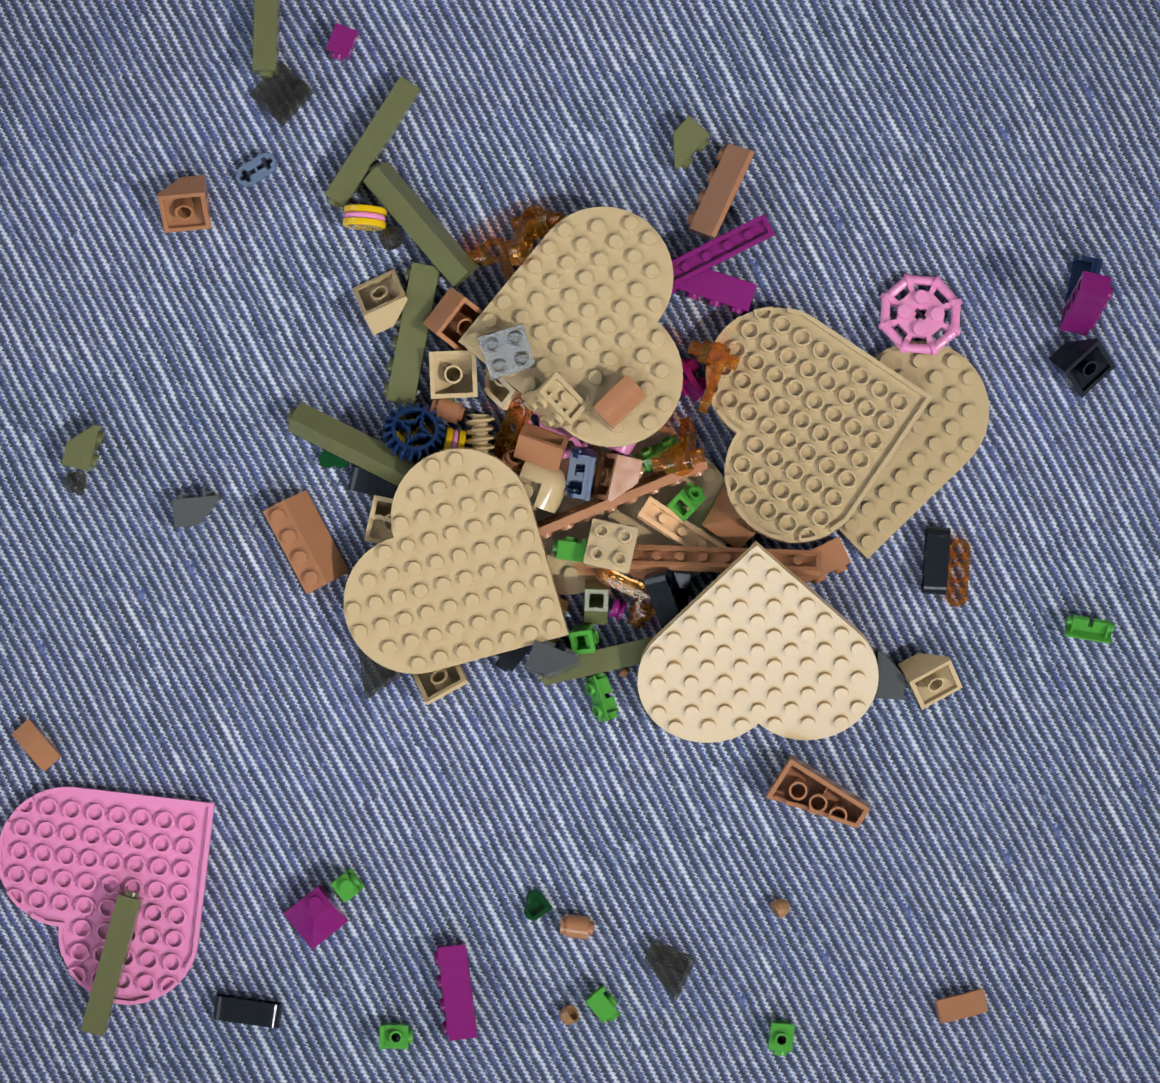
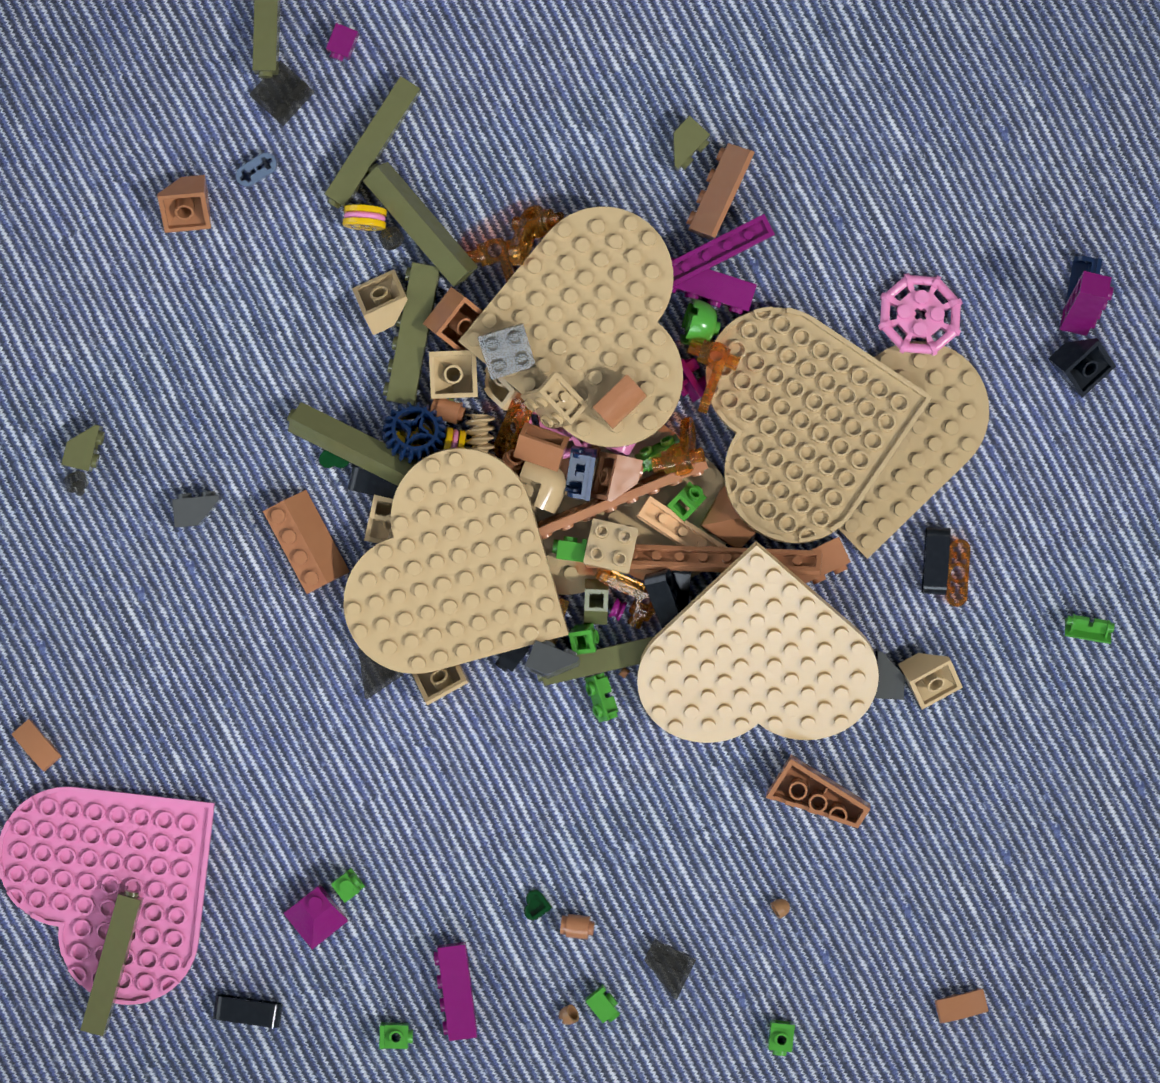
none -> bright green cylinder [680,298,721,346]

